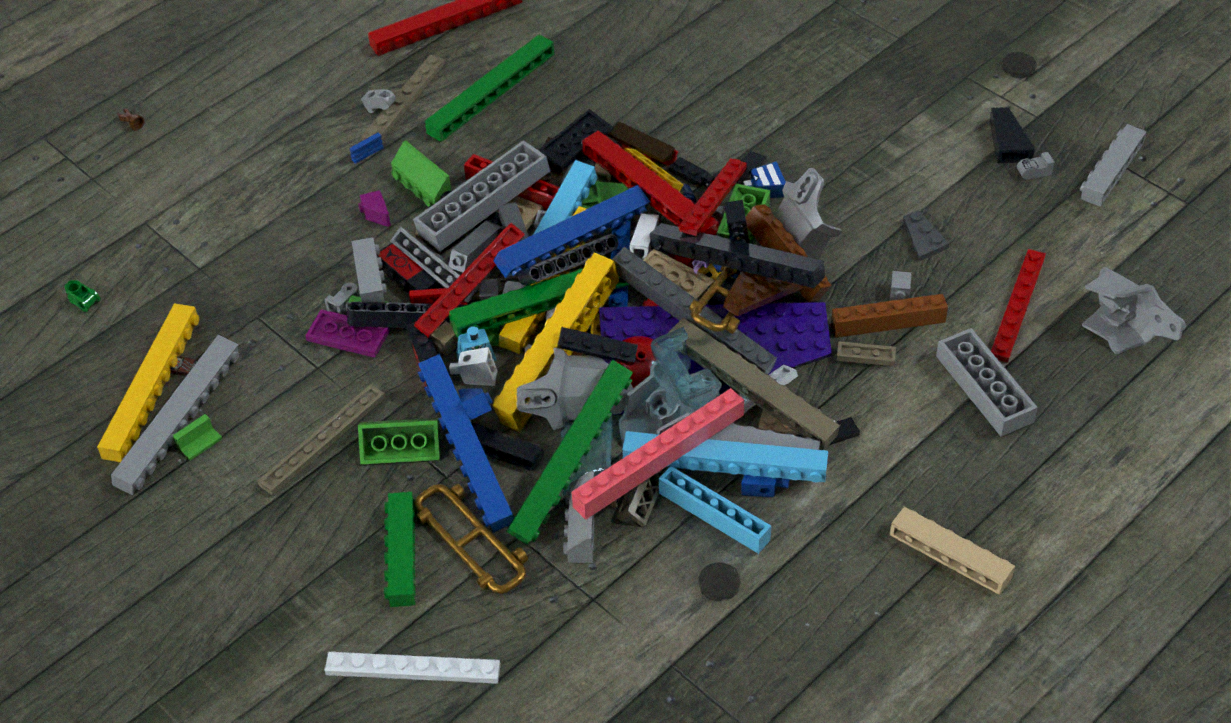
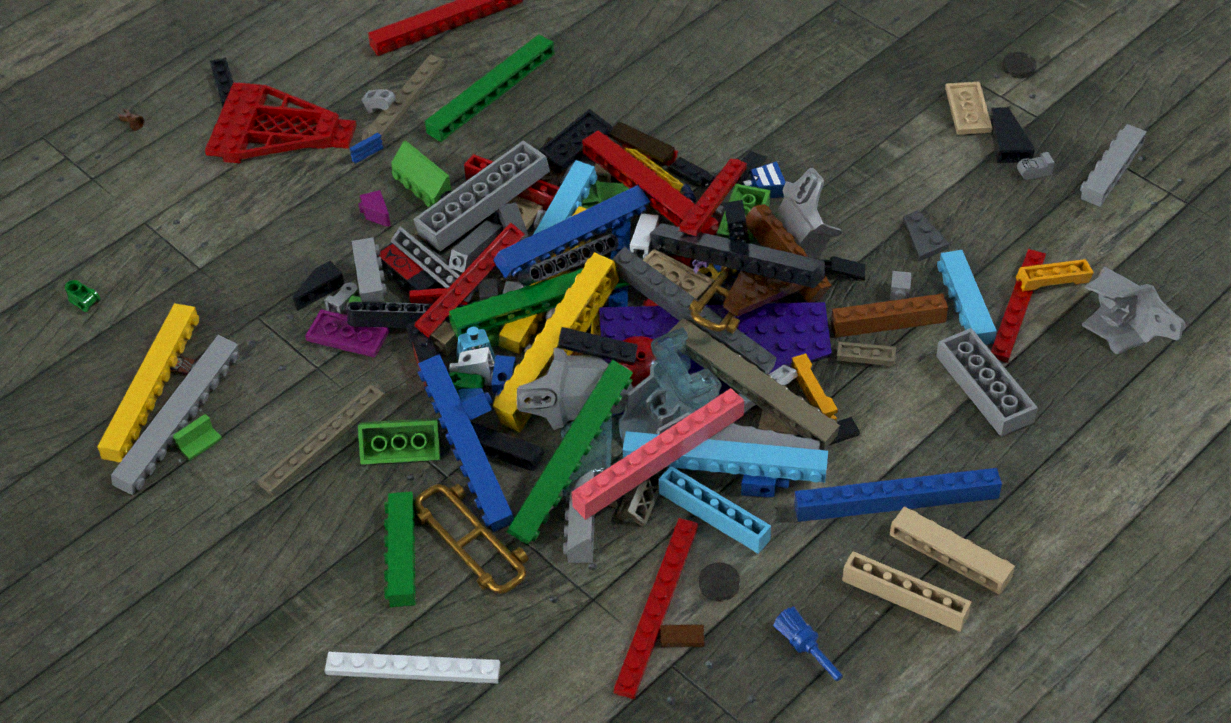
none -> red wing [204,82,357,163]
none -> black plate [210,58,233,107]
none -> black slope [293,260,344,311]
none -> green piece [449,372,485,397]
none -> blue torso [491,355,517,397]
none -> red plate [614,518,699,699]
none -> reddish brown tile [661,624,704,647]
none -> blue piece [773,606,843,681]
none -> light orange piece [791,354,838,422]
none -> blue brick [794,468,1002,522]
none -> black arm [819,256,866,281]
none -> tan brick [842,551,972,632]
none -> medium azure brick [937,250,997,345]
none -> tan plate [945,82,992,135]
none -> light orange piece [1015,259,1094,291]

